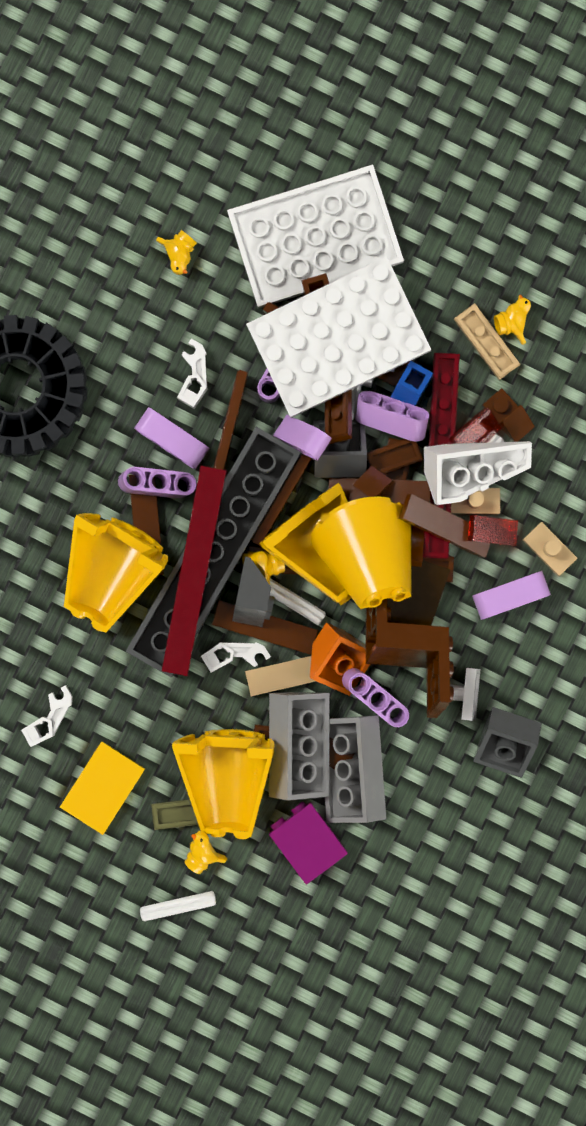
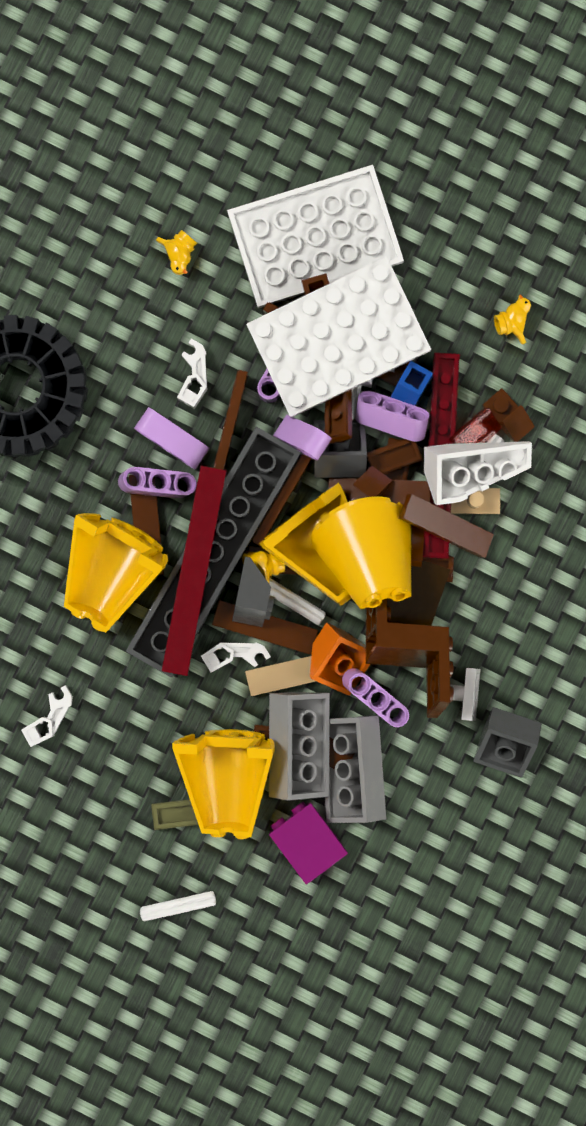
yellow tile [60,741,145,835] -> none
yellow animal [185,831,227,874] -> none
tan tile [454,303,520,380] -> none
clear red tile [468,515,518,546] -> none
lavender beam [472,571,551,620] -> none
tan tile [523,522,577,576] -> none

